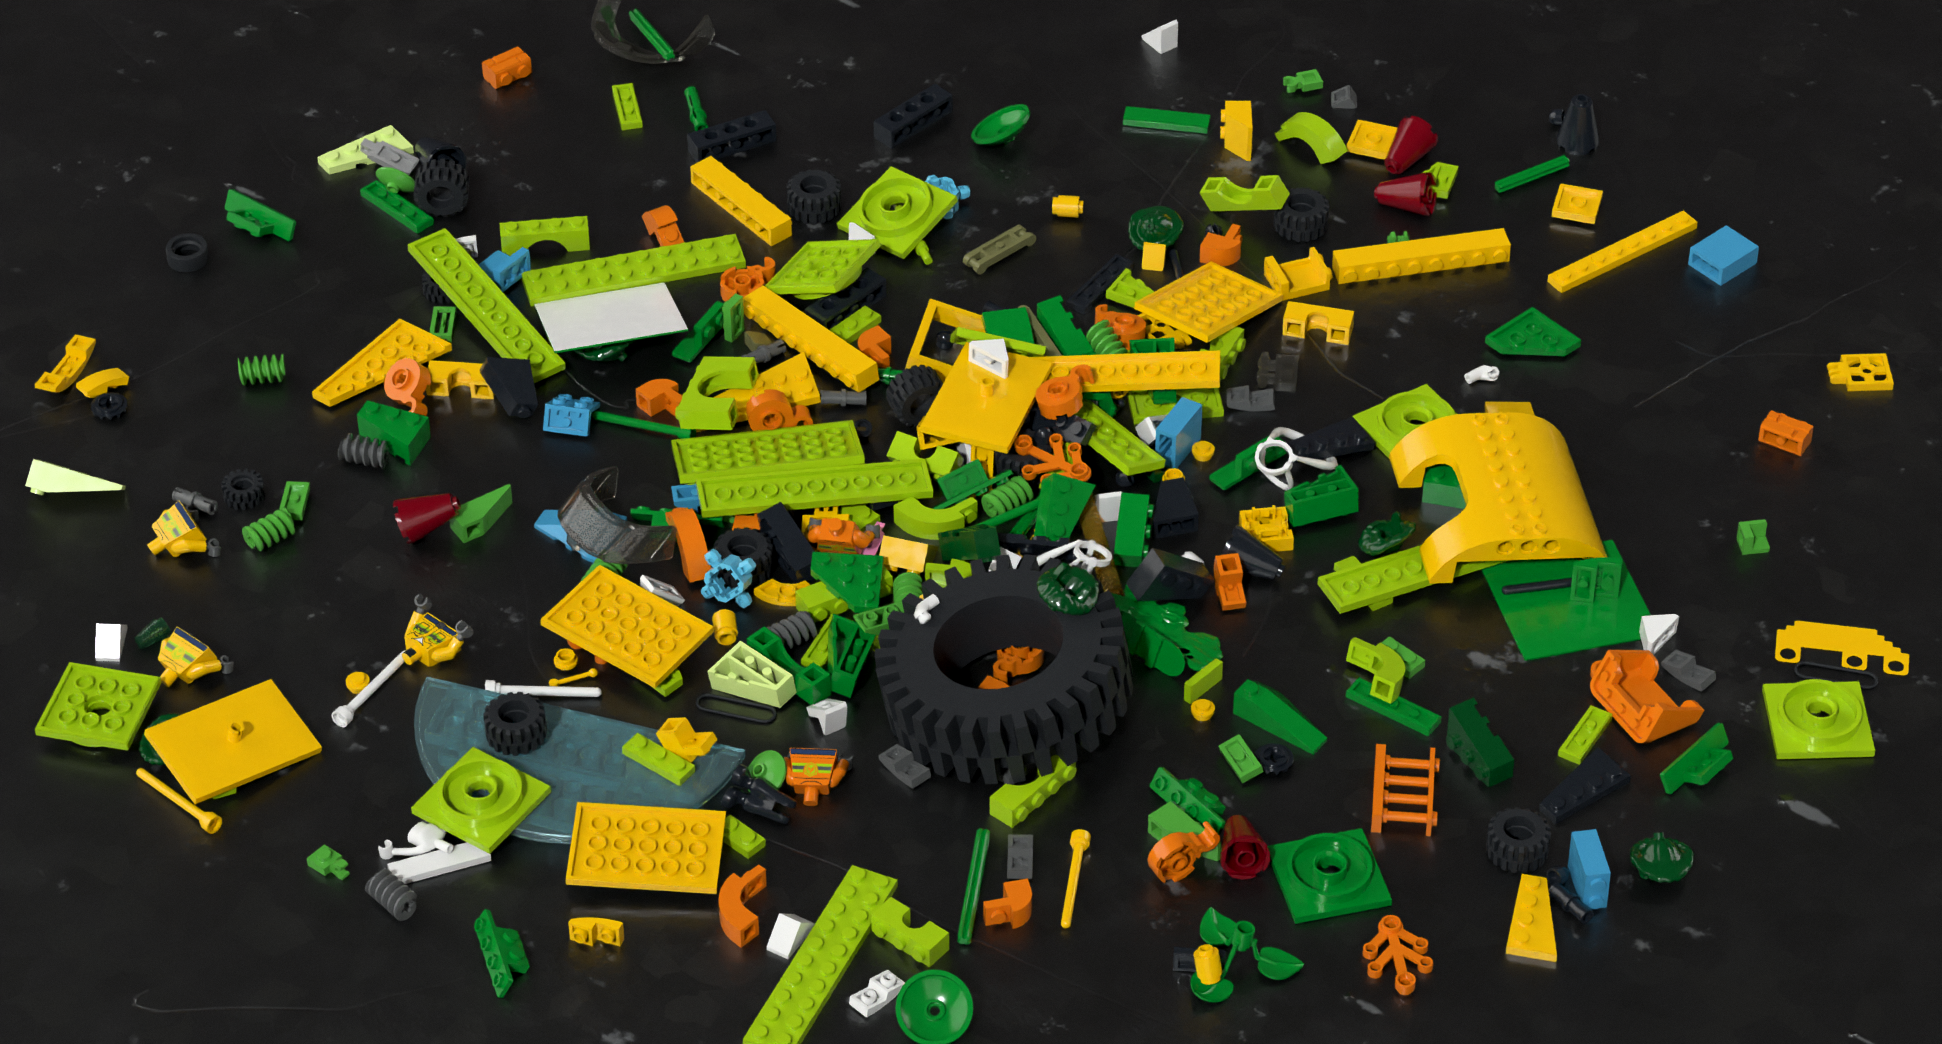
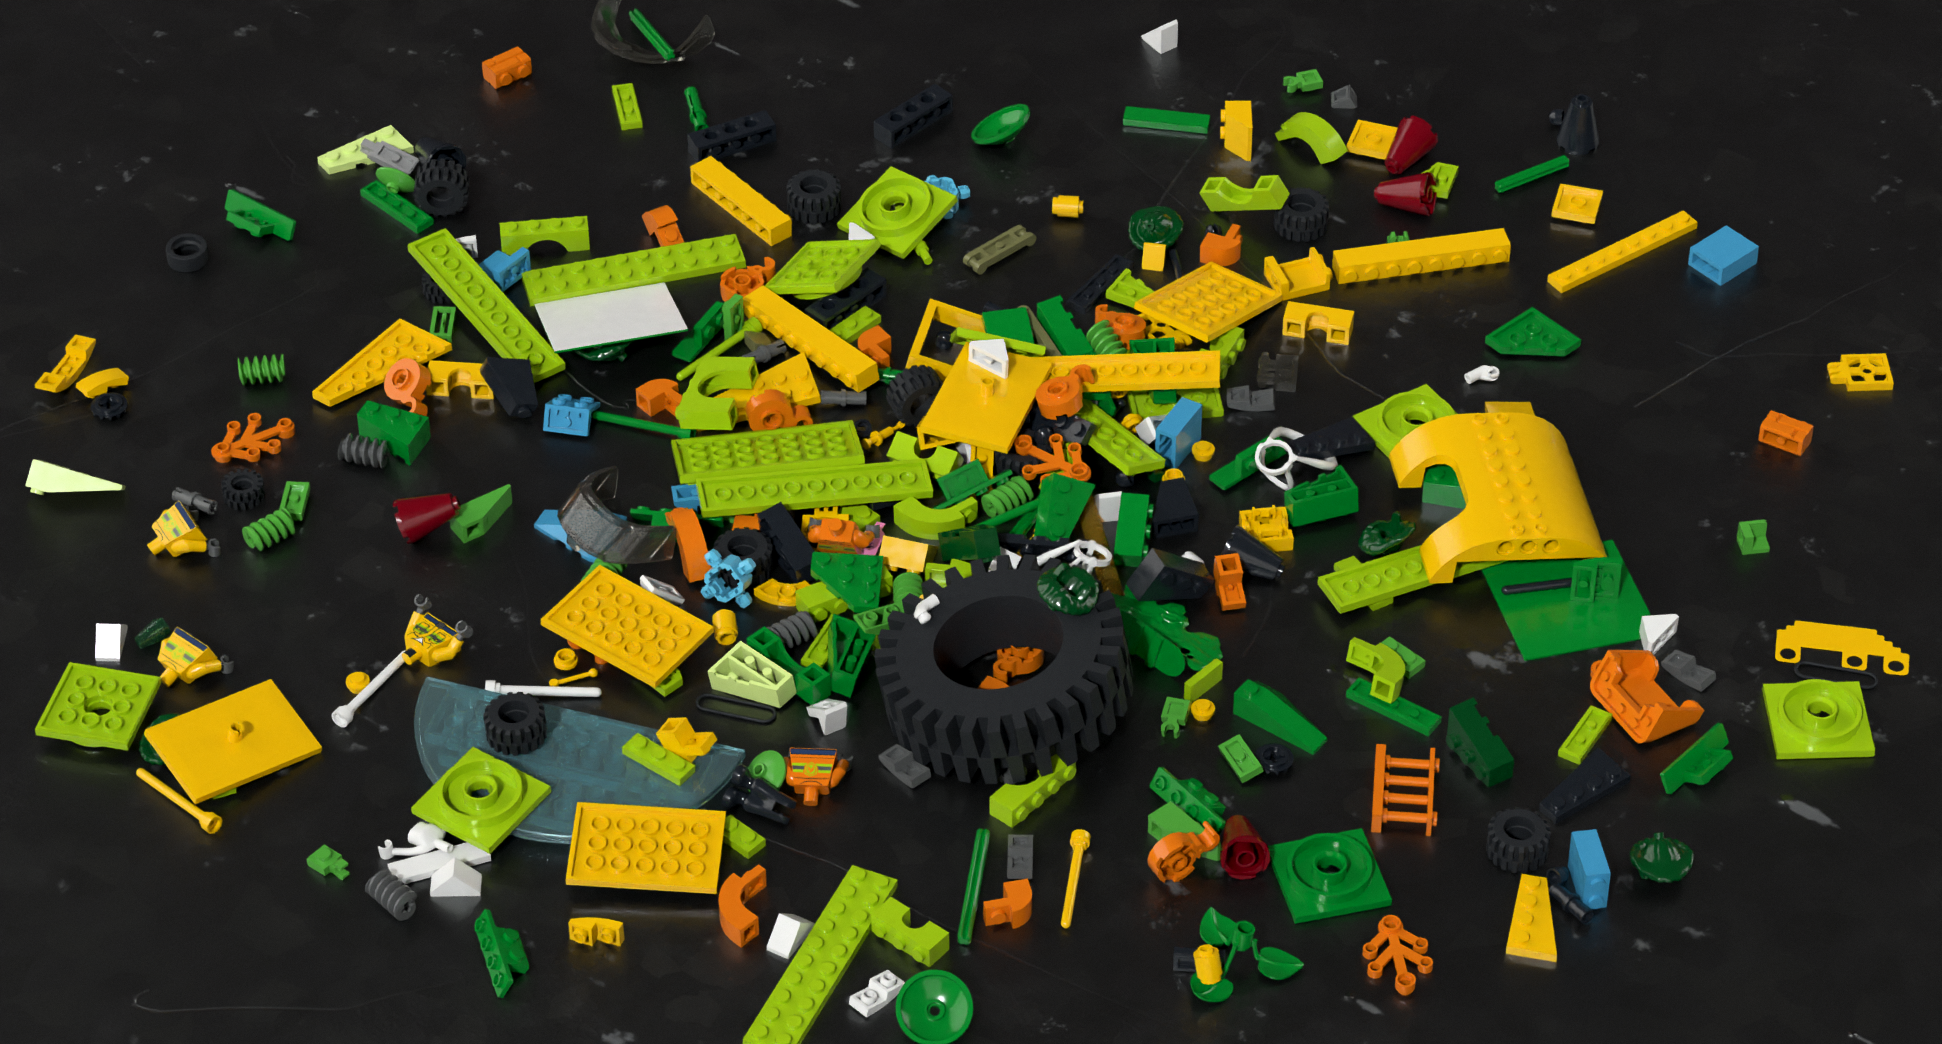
none -> orange plant [211,413,295,463]
none -> white slope [430,857,482,897]
none -> lime piece [676,317,763,381]
none -> yellow piece [861,421,905,450]
none -> yellow plate [1121,413,1143,433]
none -> bright green plate [1161,697,1191,739]

